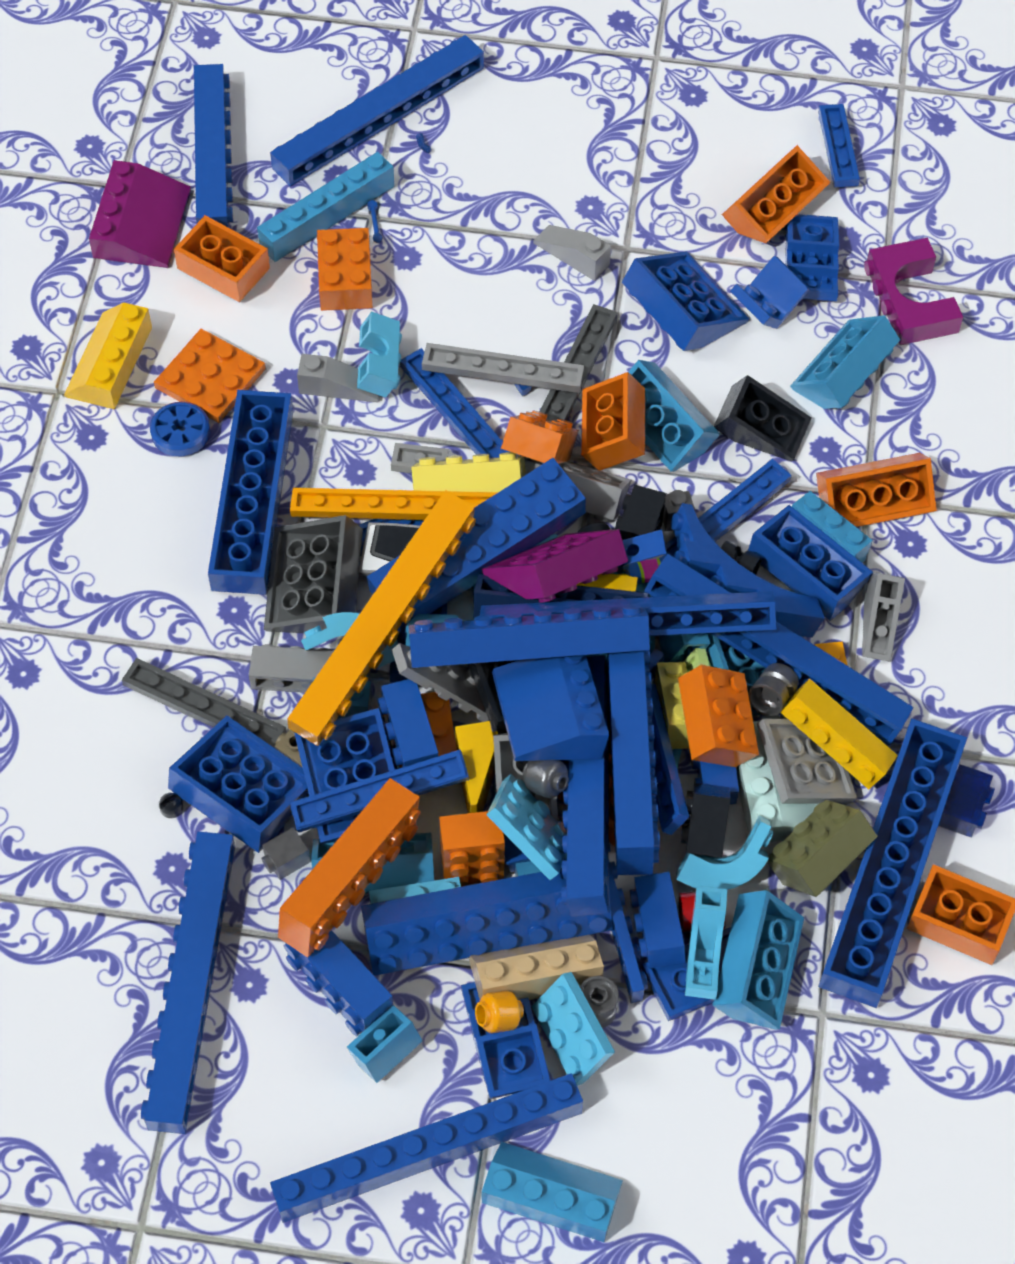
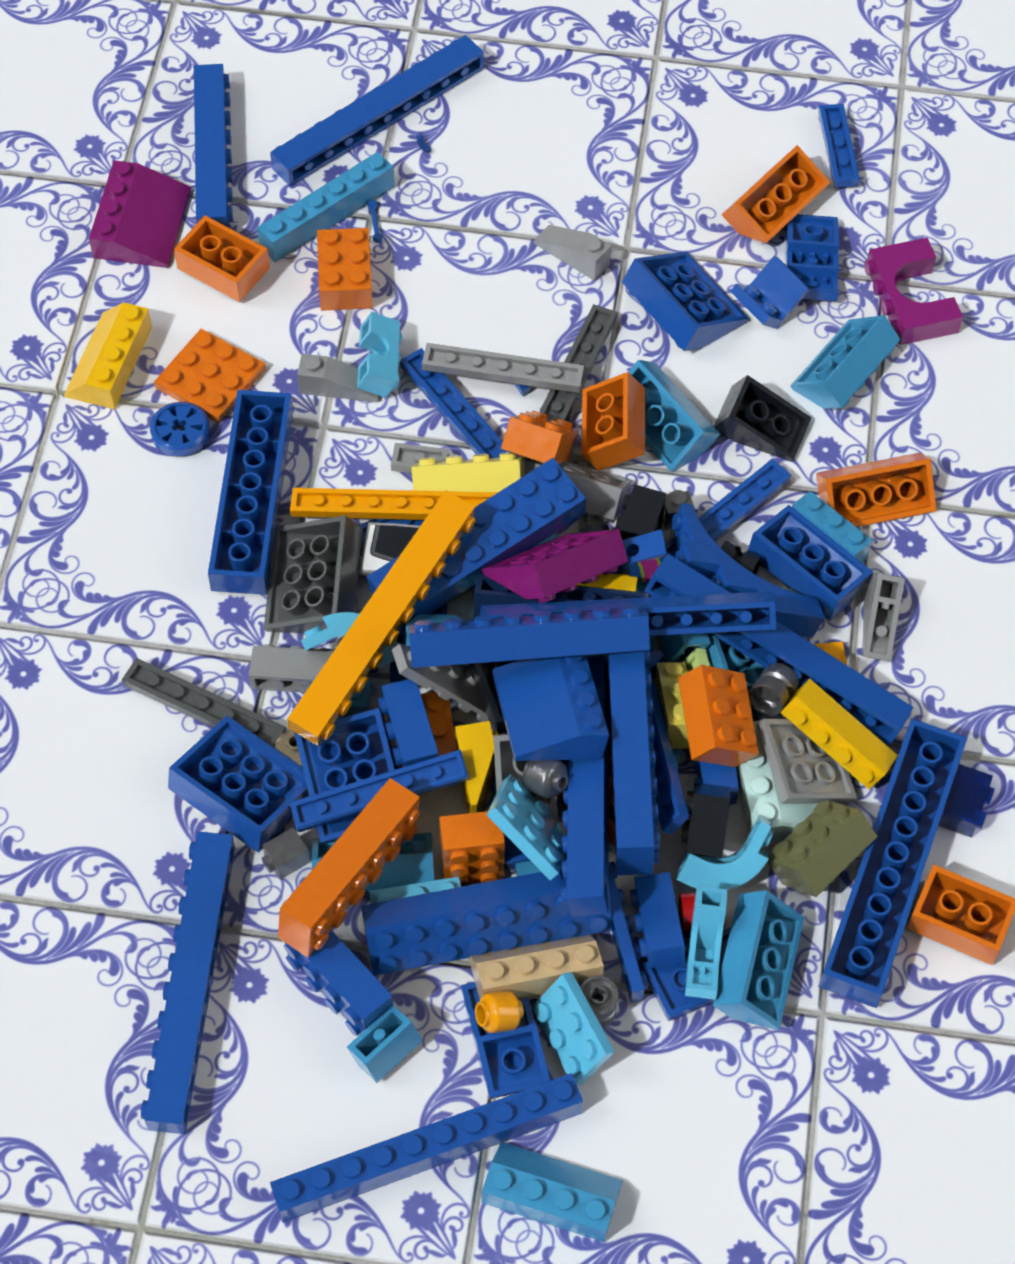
black hinge [159,792,183,818] -> none

